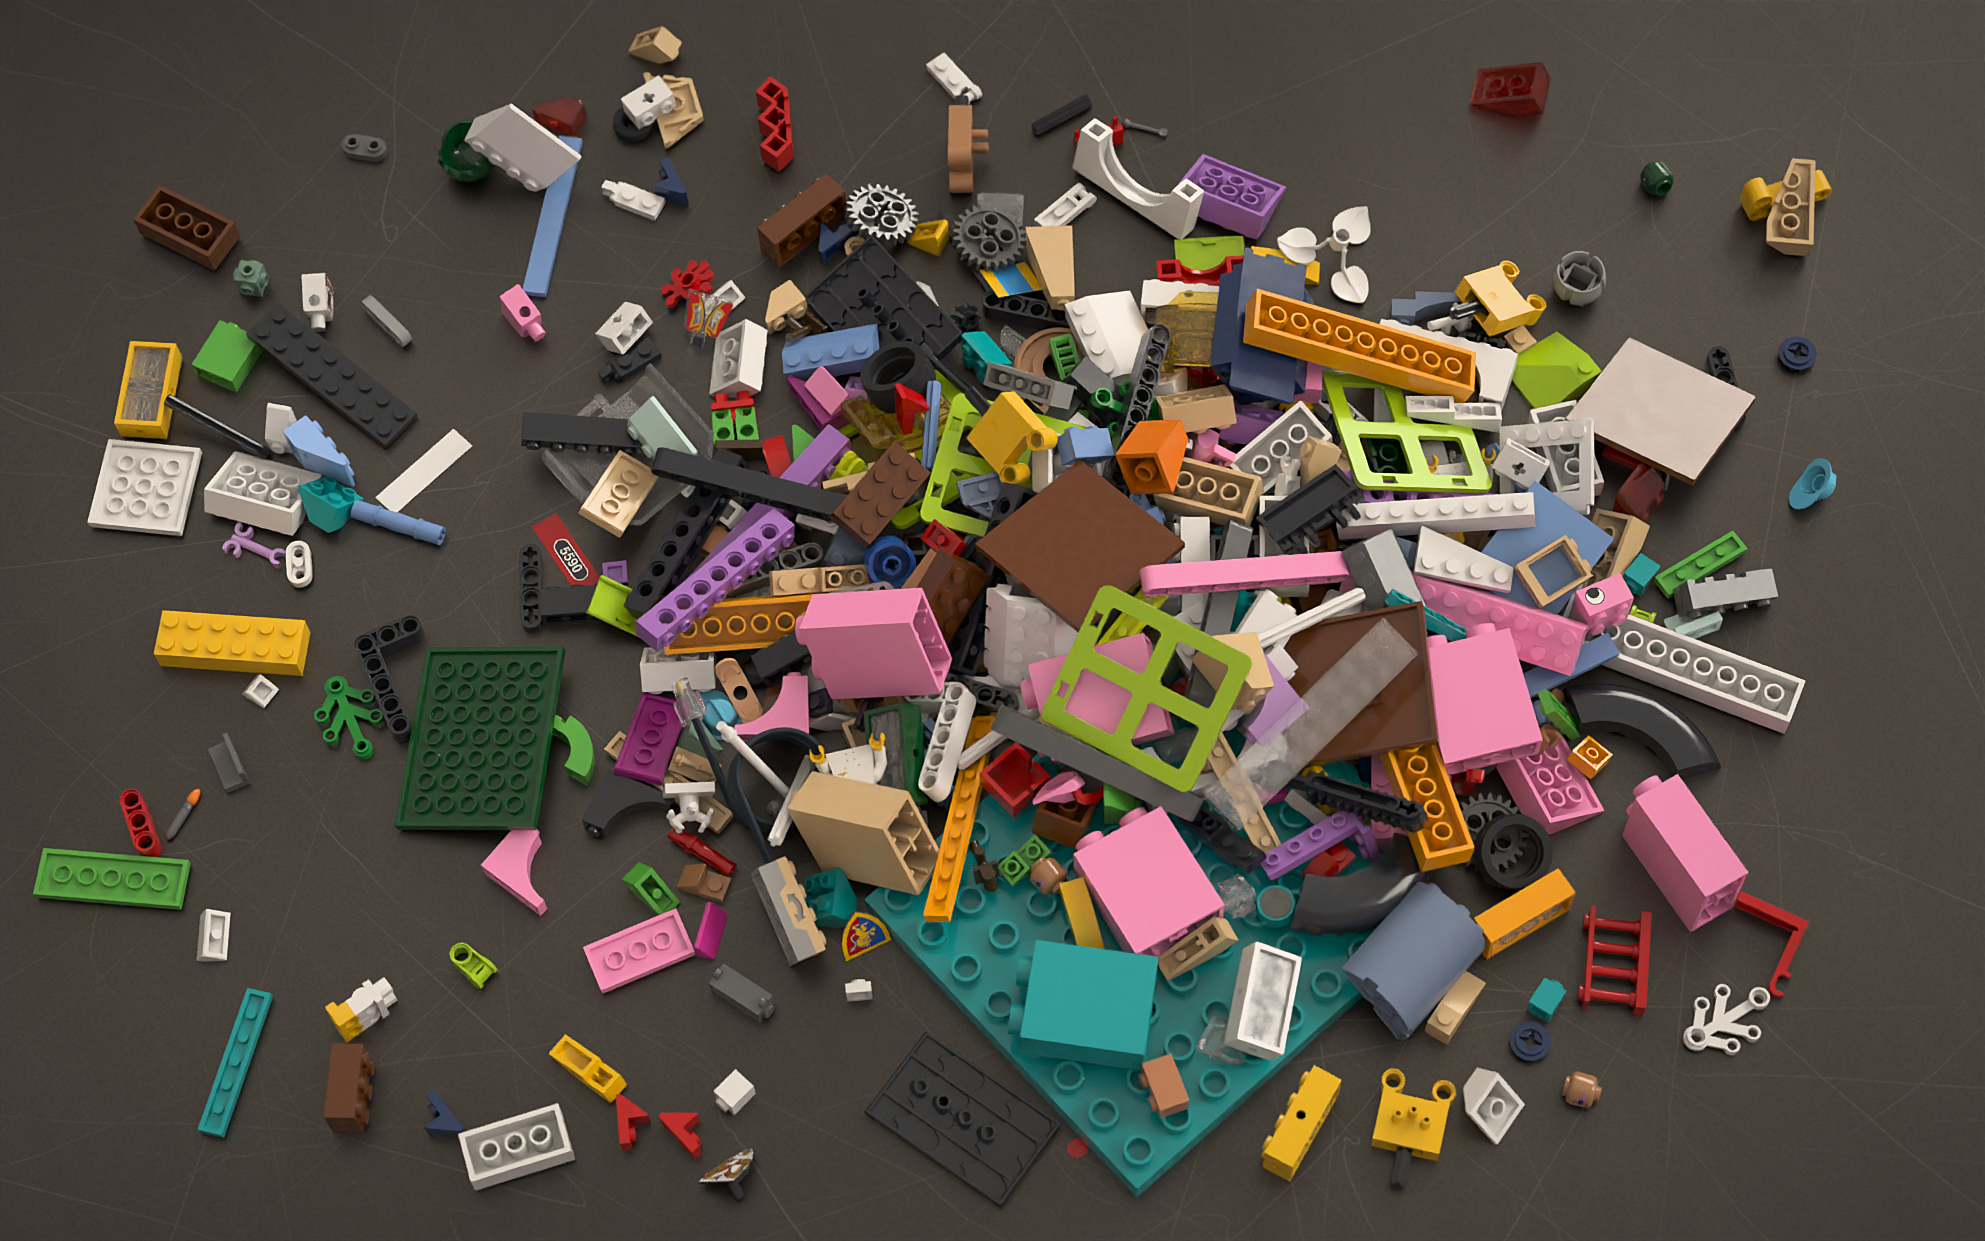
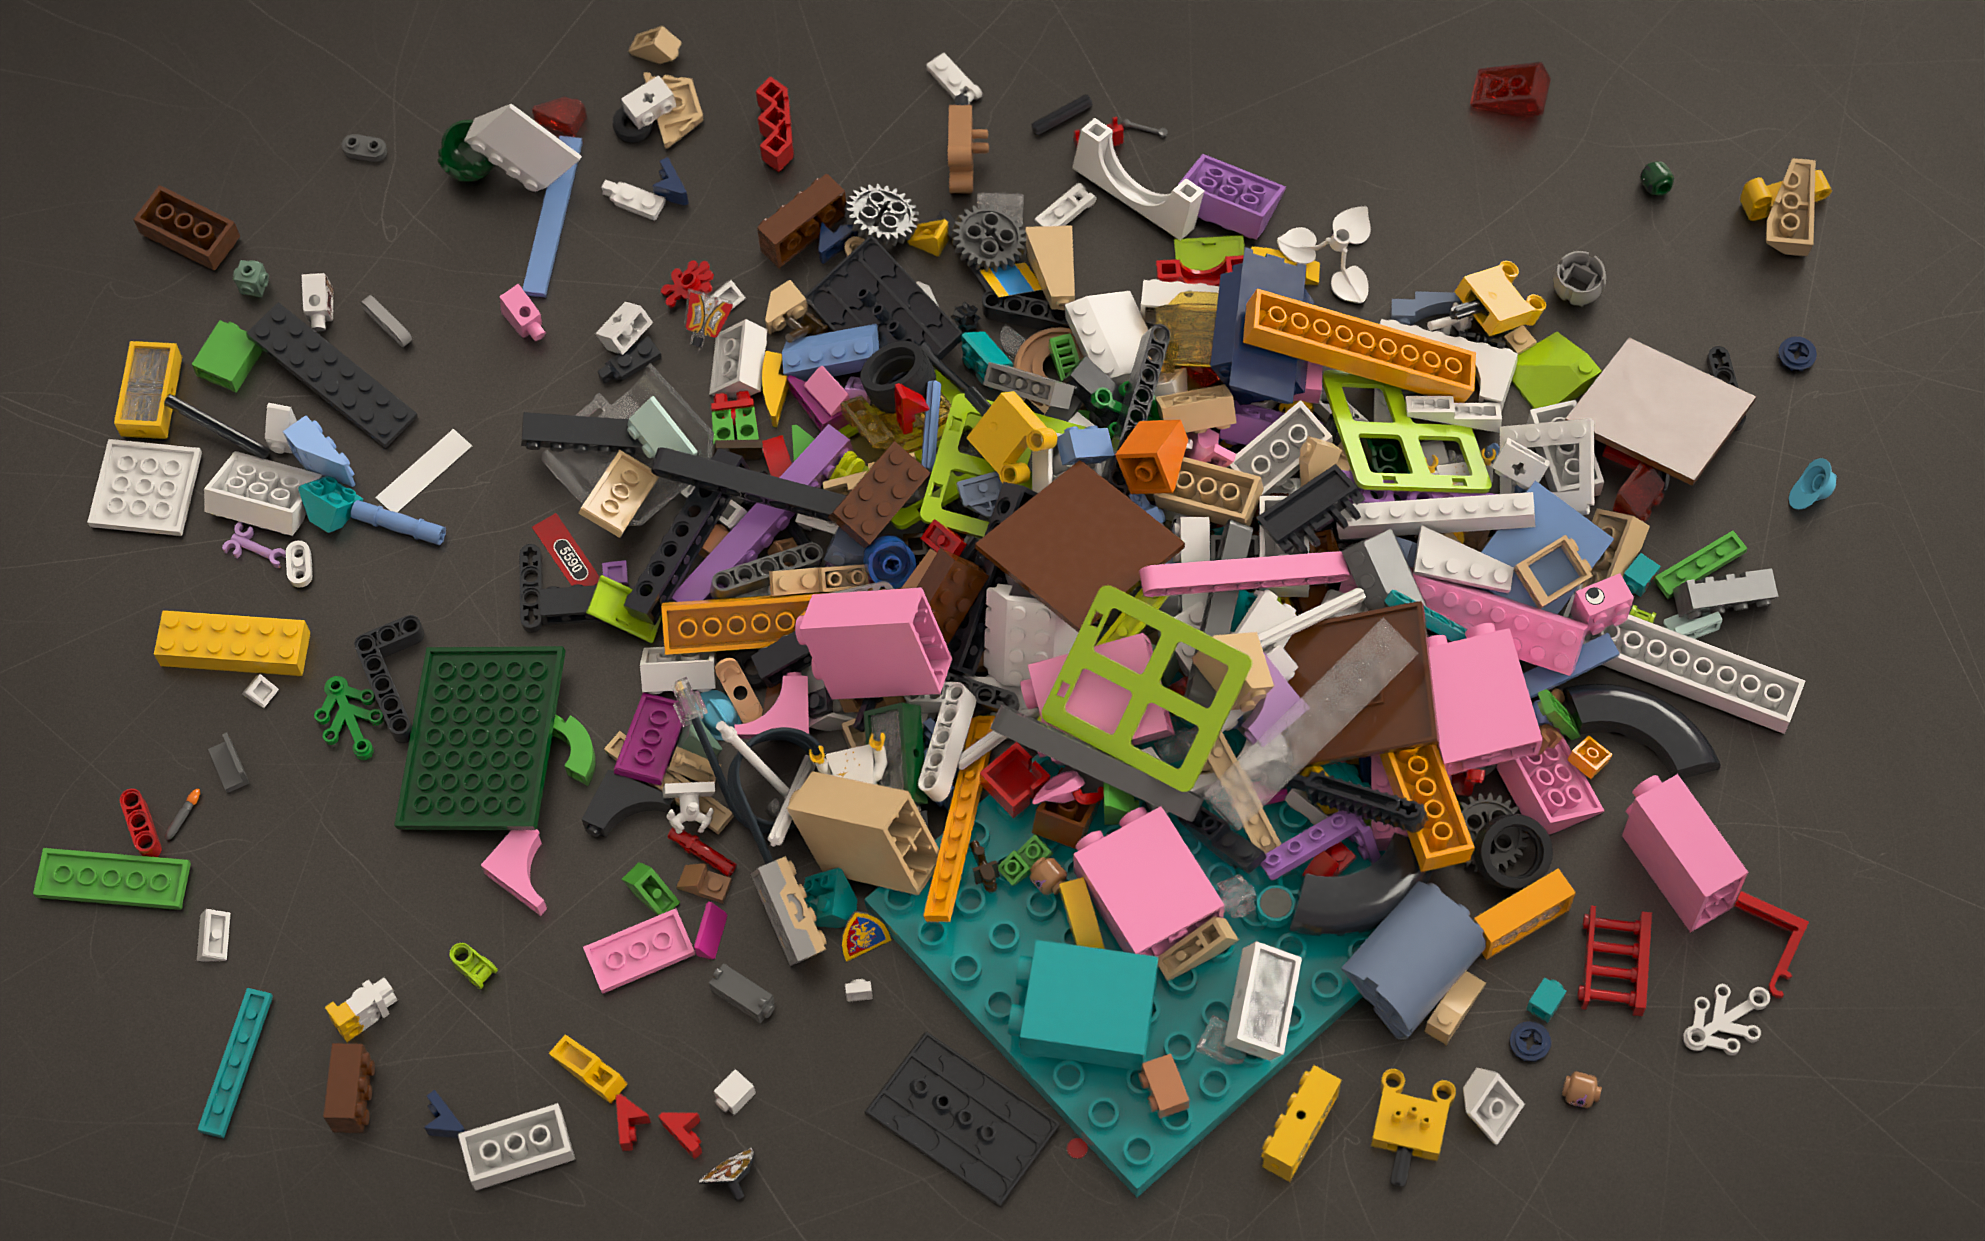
medium lavender brick [636,508,795,652] -> none
white plate [1274,456,1301,496] -> none
none -> yellow slope [762,351,789,427]

